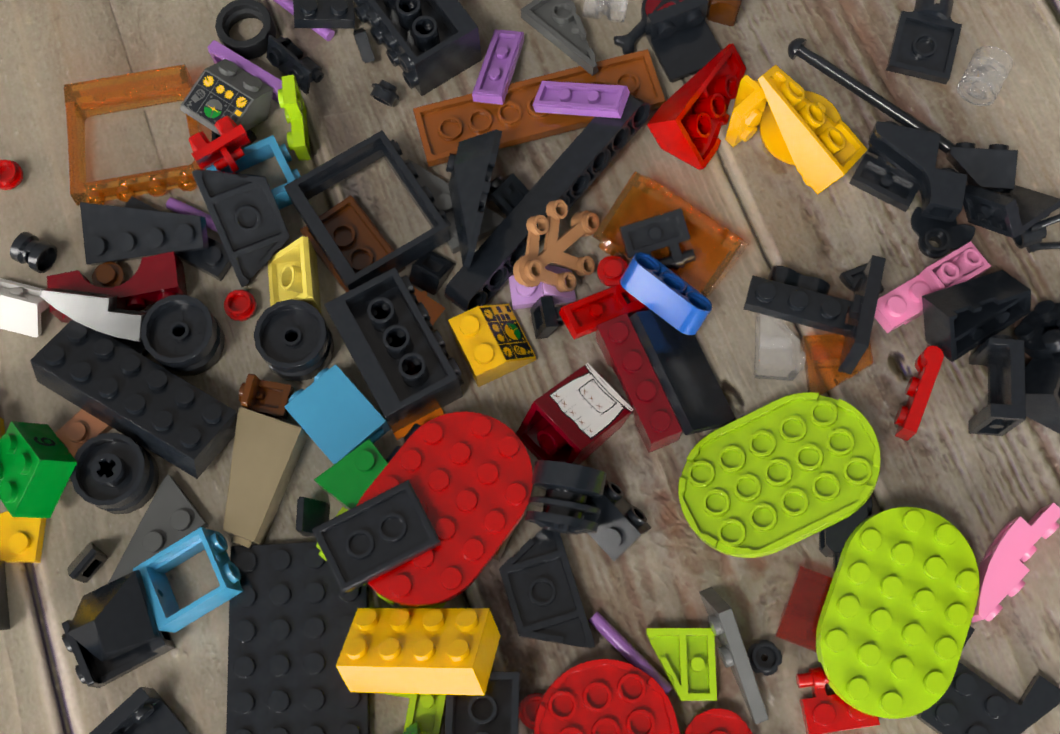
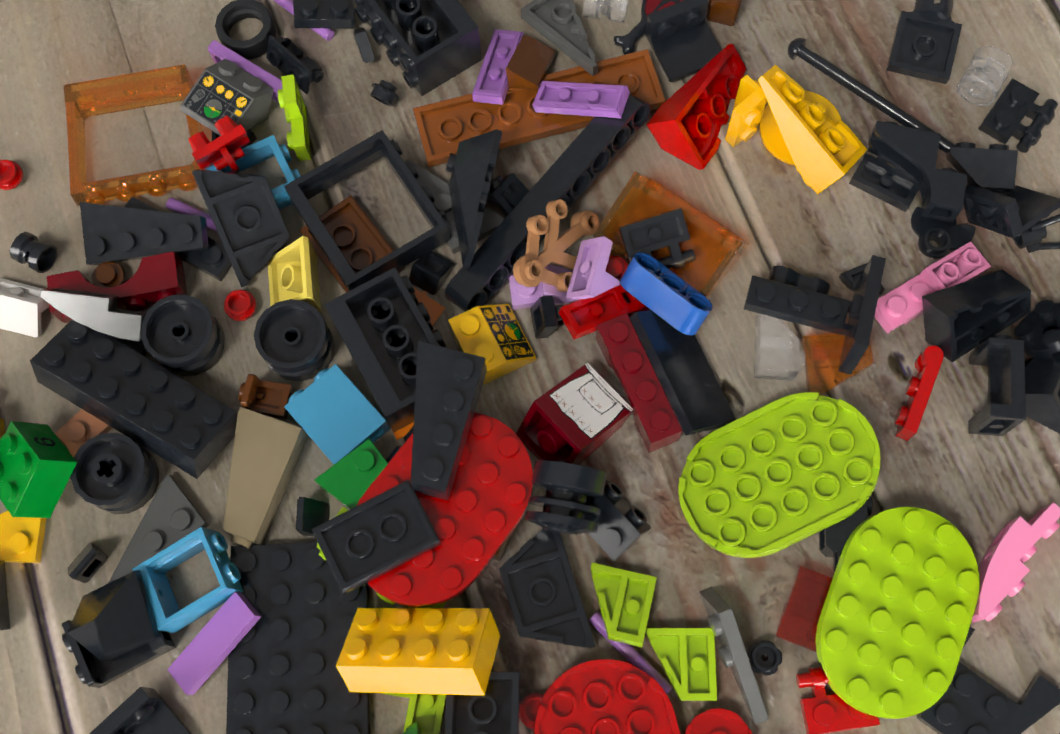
none -> medium lavender tile [167,592,262,695]
none -> black wedge [411,341,487,500]
none -> reddish brown slope [506,35,555,90]
none -> lavender slope [566,236,620,301]
none -> lime wing [590,562,657,647]
none -> black plate [978,78,1058,153]

